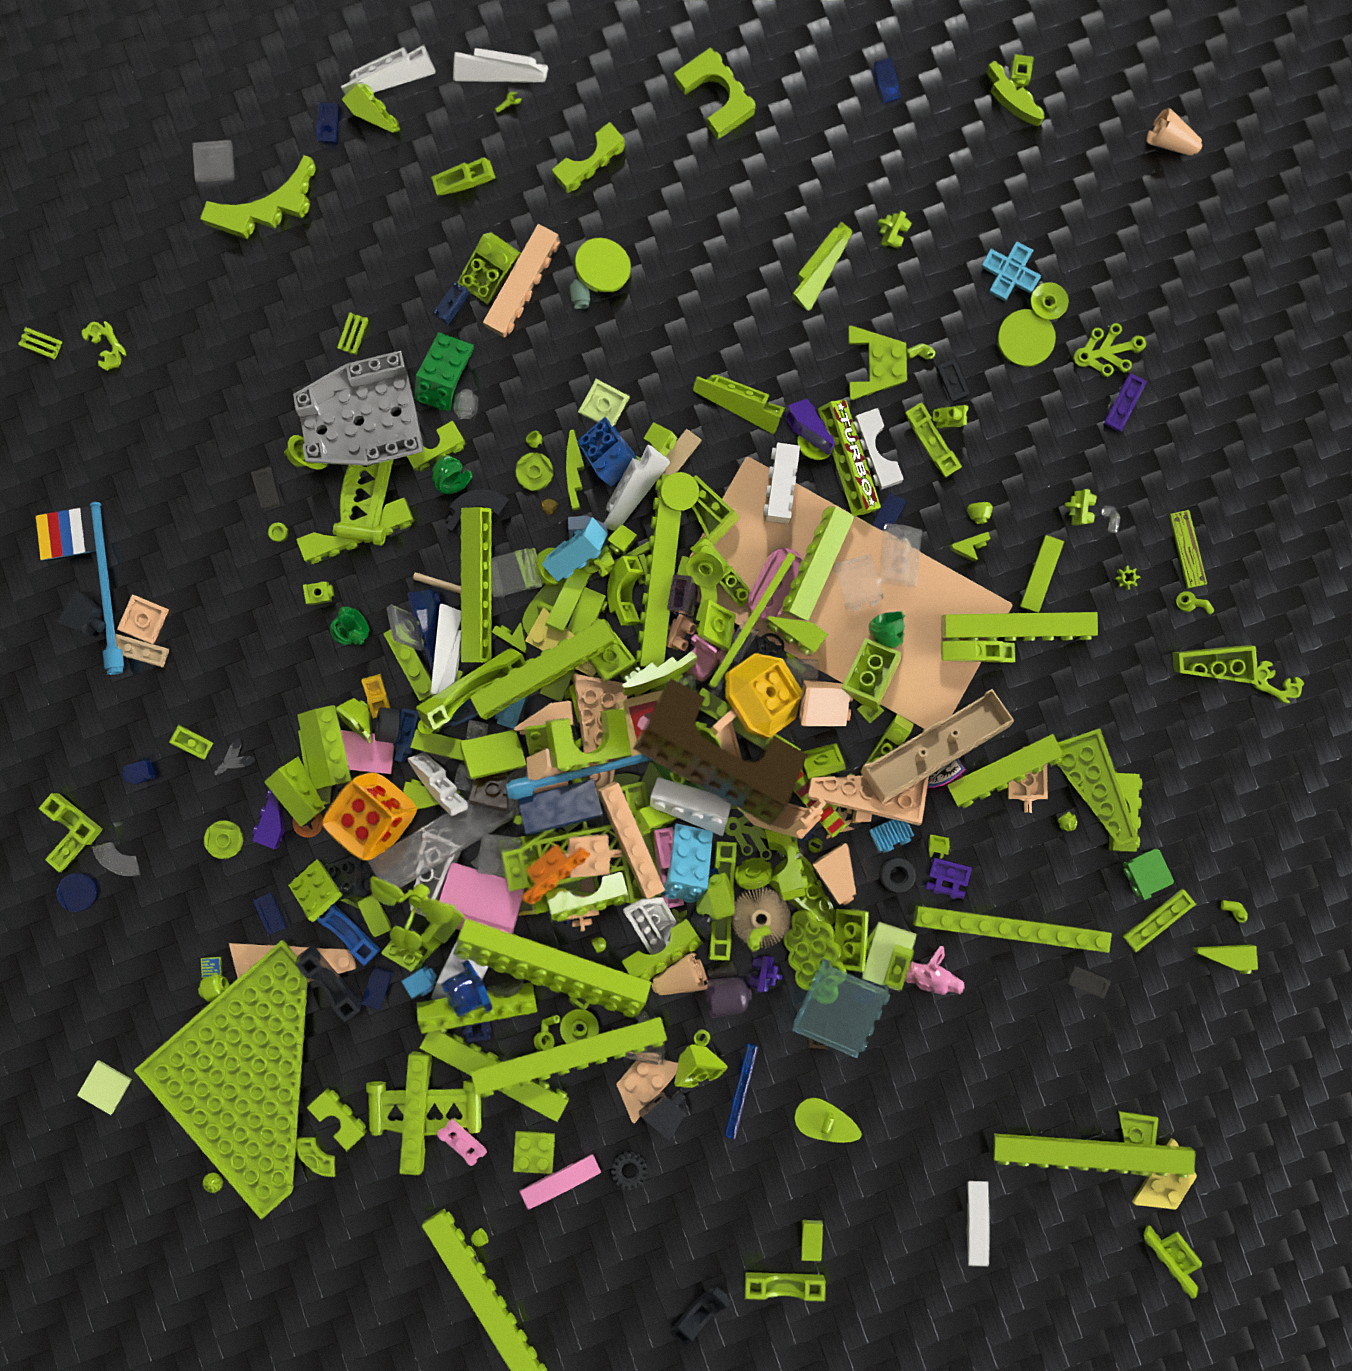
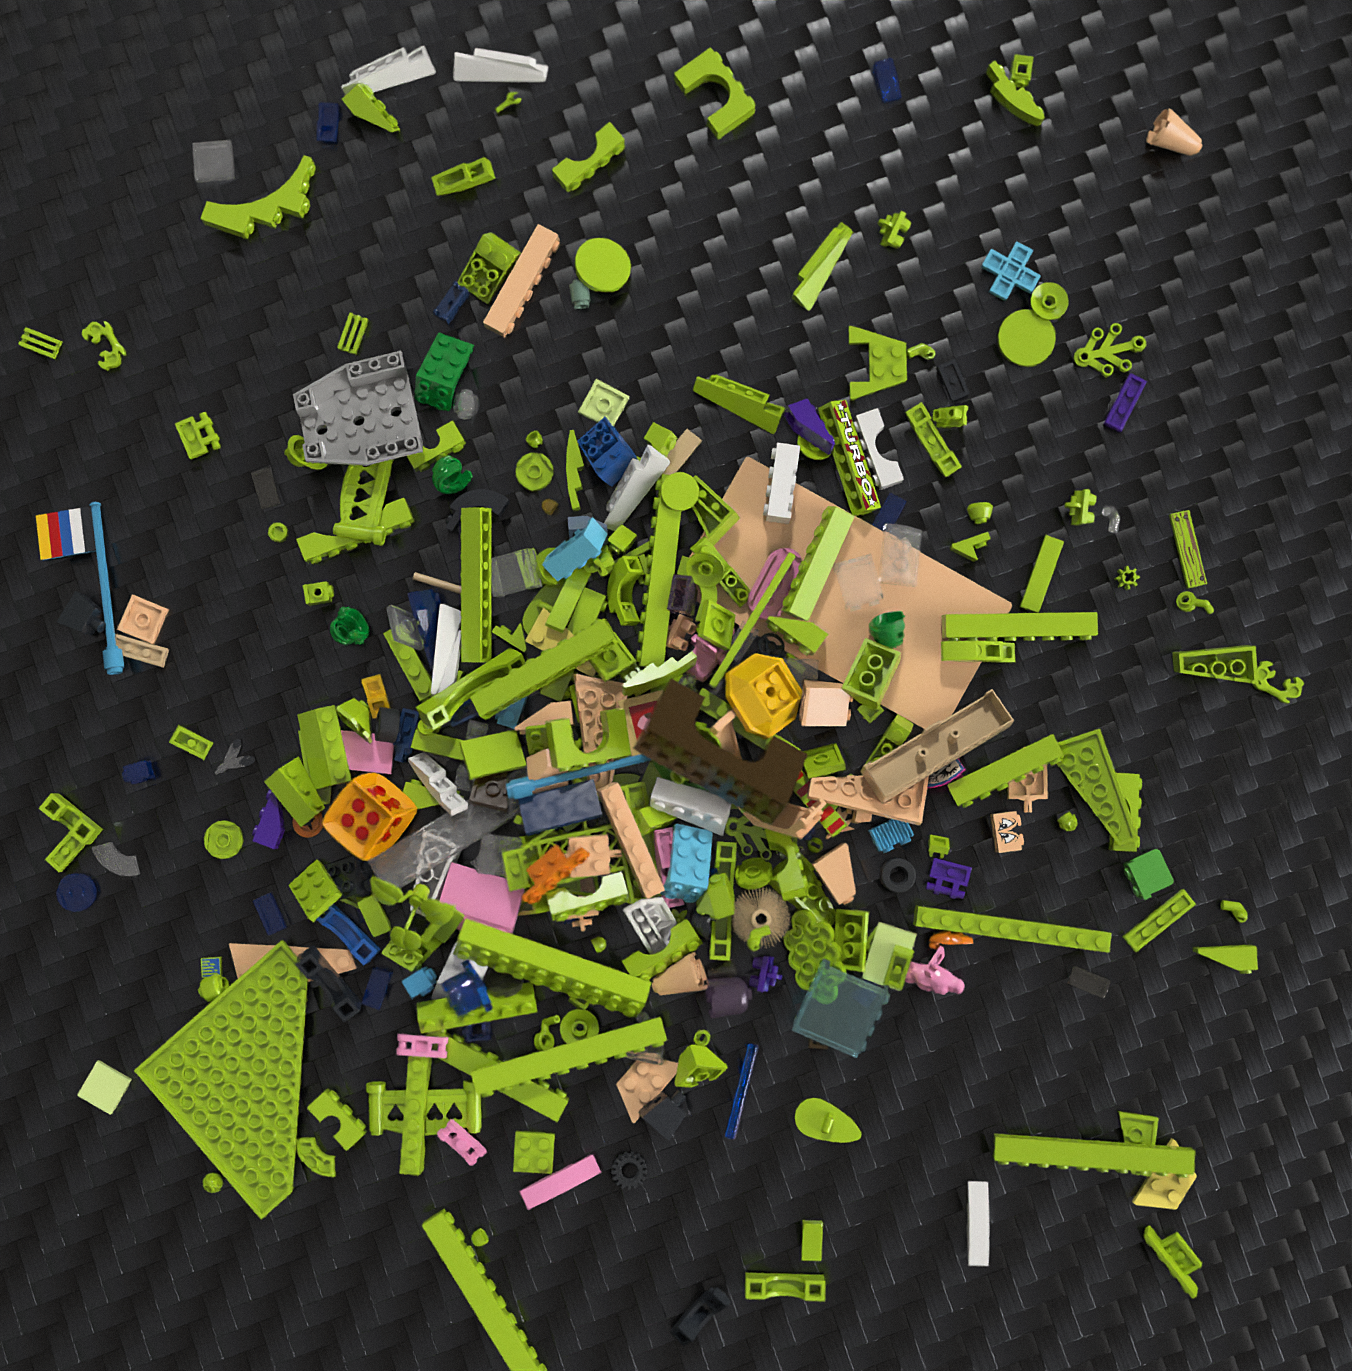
none -> lime plate [175,412,221,460]
none -> bright pink plate [396,1034,448,1058]
none -> orange arm [929,930,974,950]
none -> light nougat brick [990,811,1024,853]

